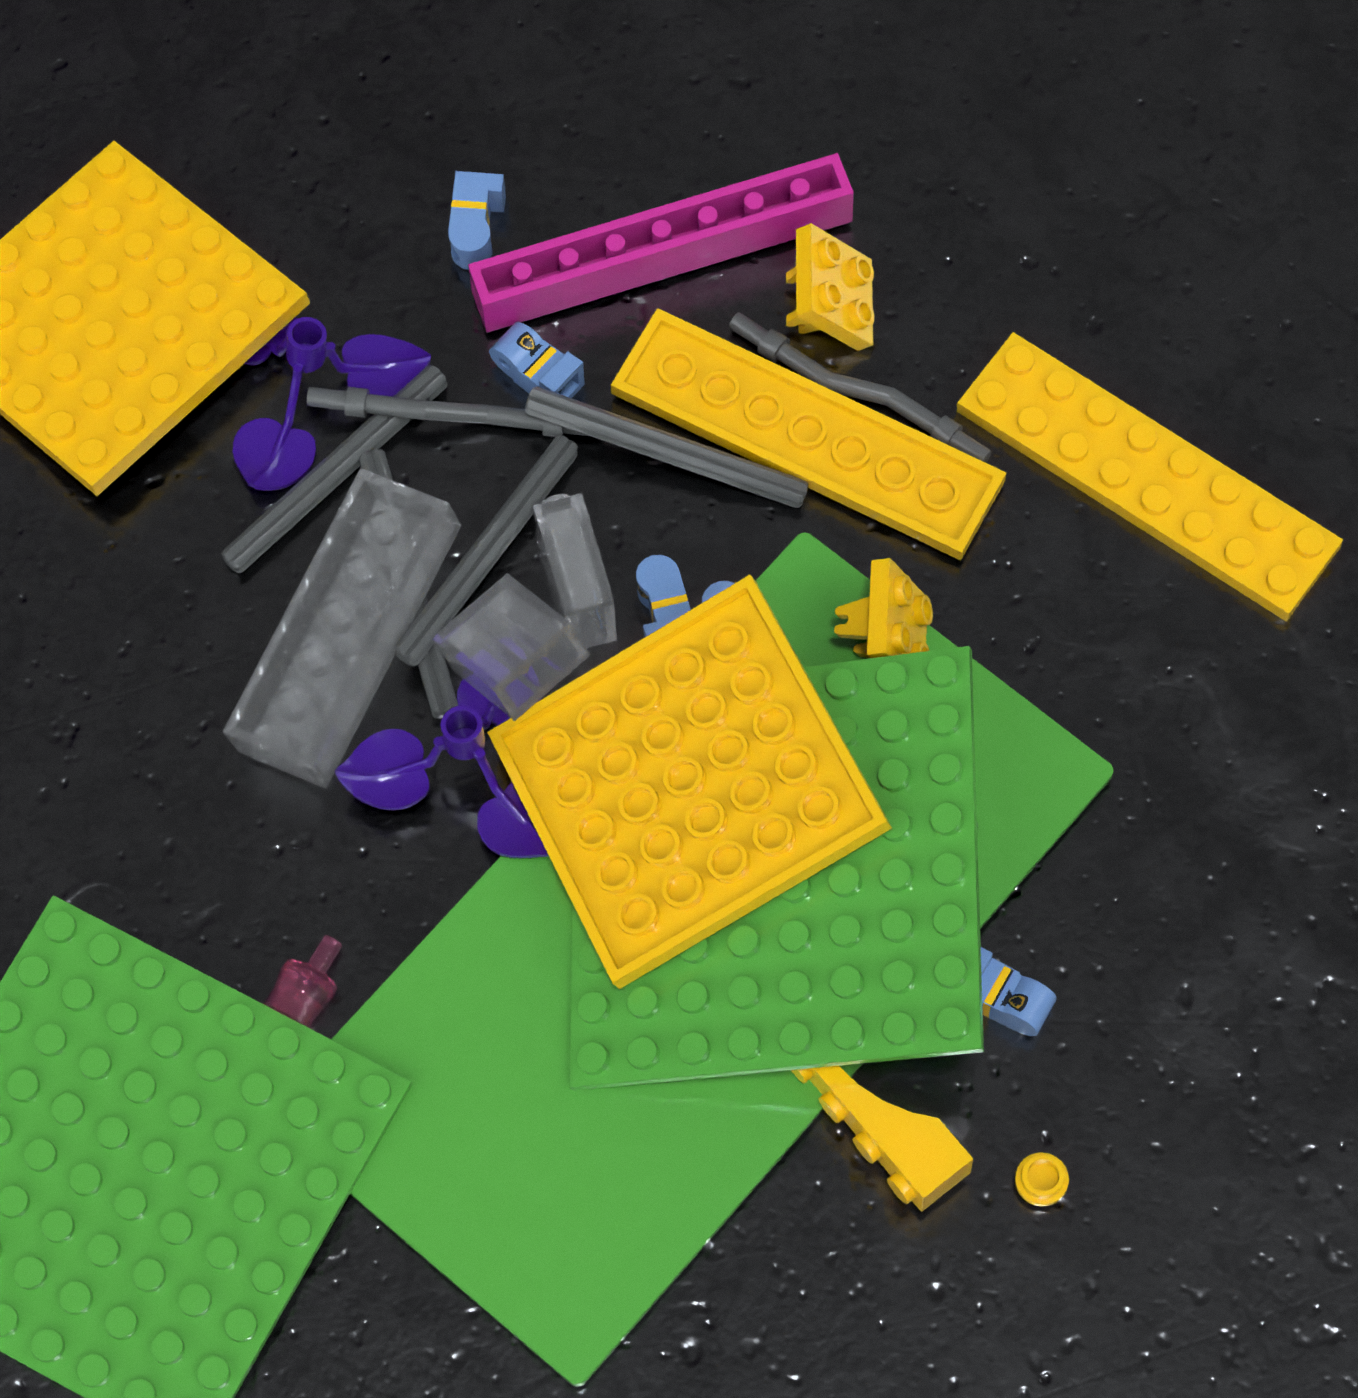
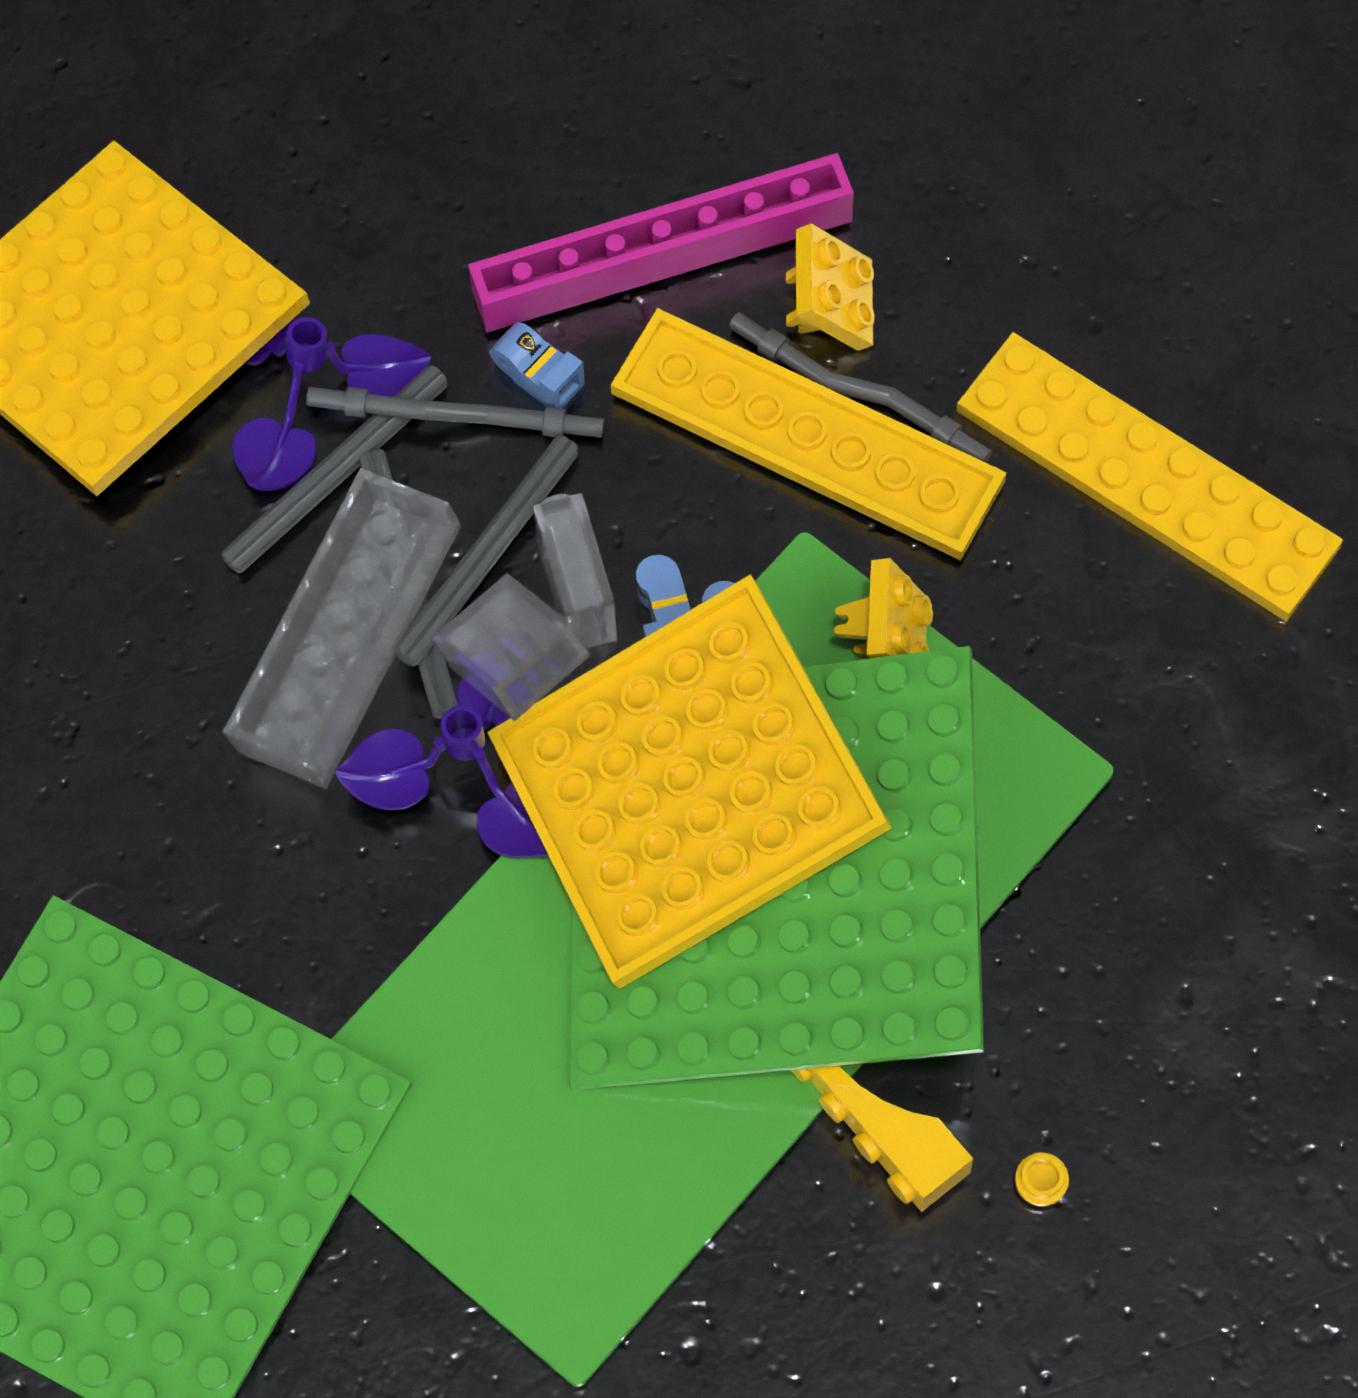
clear pink piece [262,935,342,1028] -> none
medium blue leg [448,171,506,270] -> none
dark grey axle [525,386,808,508] -> none
medium blue leg [981,947,1057,1036] -> none

